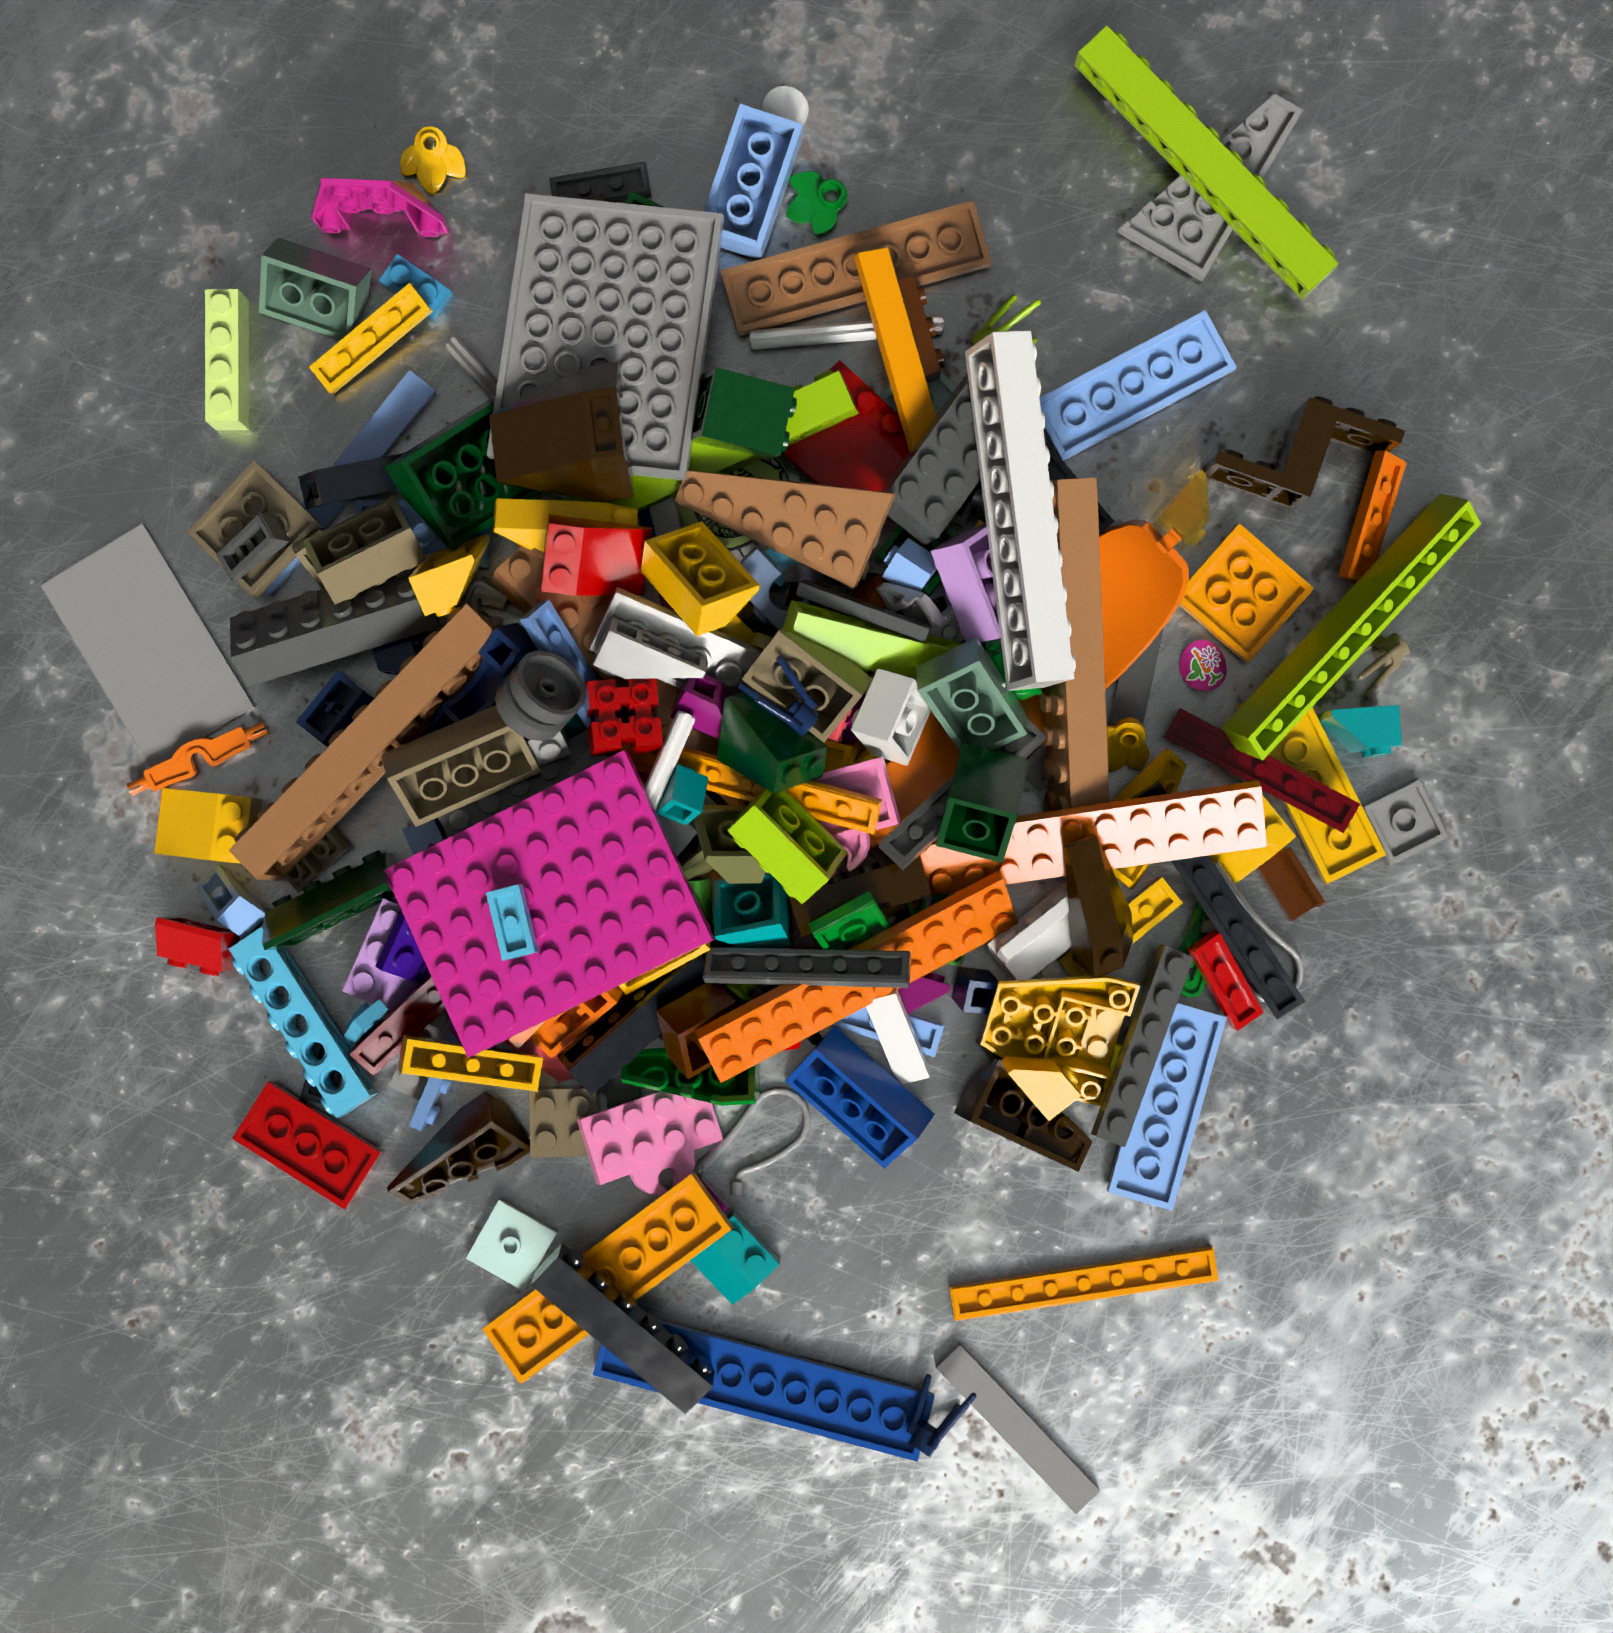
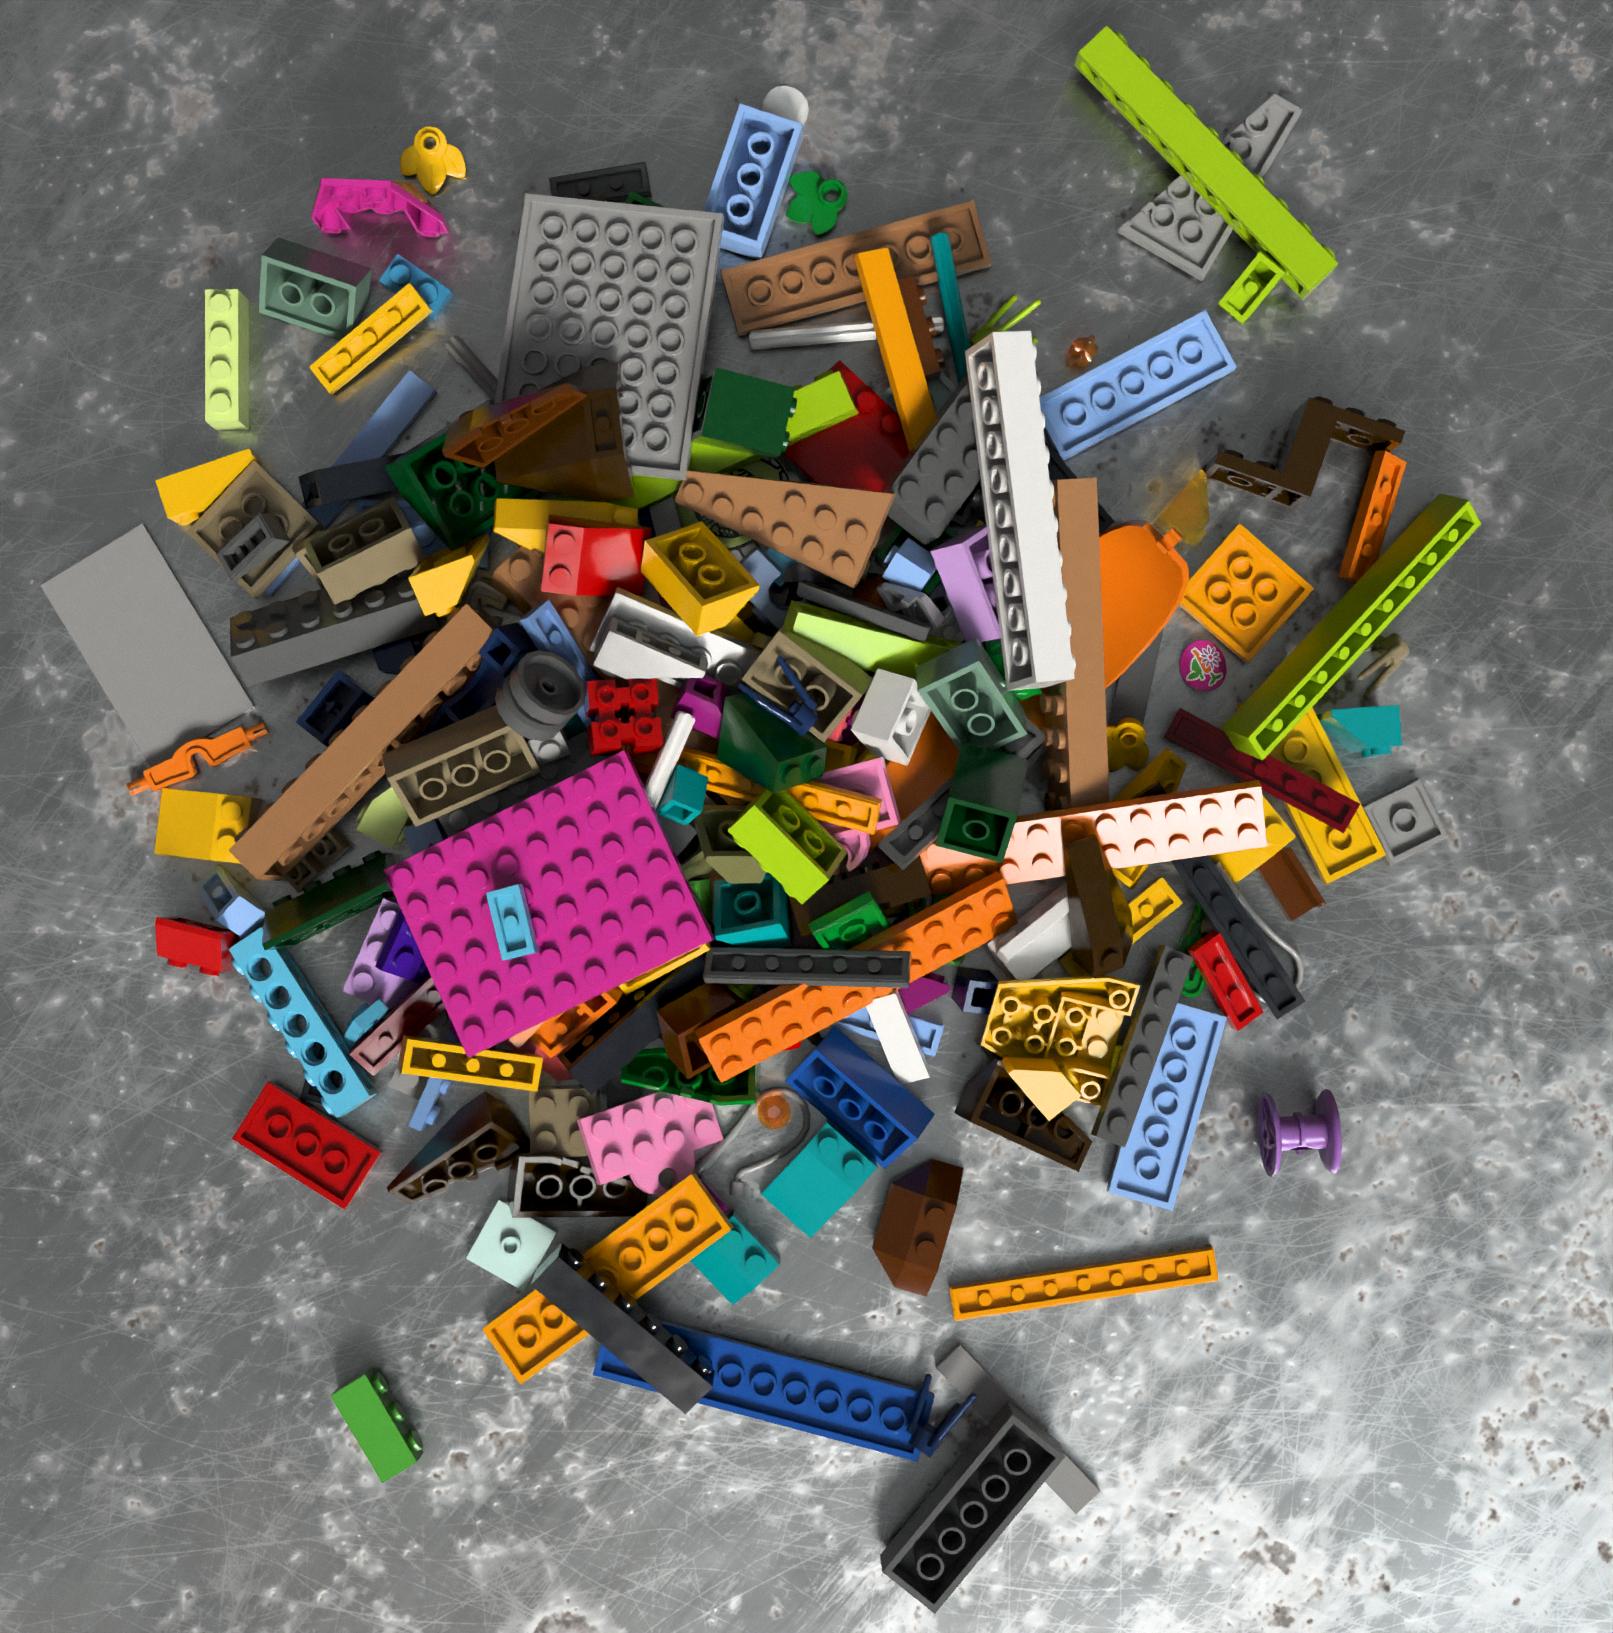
none -> yellow slope [155,448,261,525]
none -> bright green brick [330,1367,423,1483]
none -> yellowish green slope [356,787,413,850]
none -> reddish brown wedge [442,383,588,468]
none -> dark brown wedge [507,1153,648,1218]
none -> clear orange plate [757,1095,791,1129]
none -> teal slope [761,1118,878,1238]
none -> reddish brown wedge [872,1158,964,1297]
none -> dark grey brick [880,1401,1065,1614]
none -> teal axle [930,232,971,384]
none -> clear orange plate [1067,335,1098,368]
none -> lime slope [1218,251,1287,324]
none -> medium lavender piece [1257,1089,1342,1177]

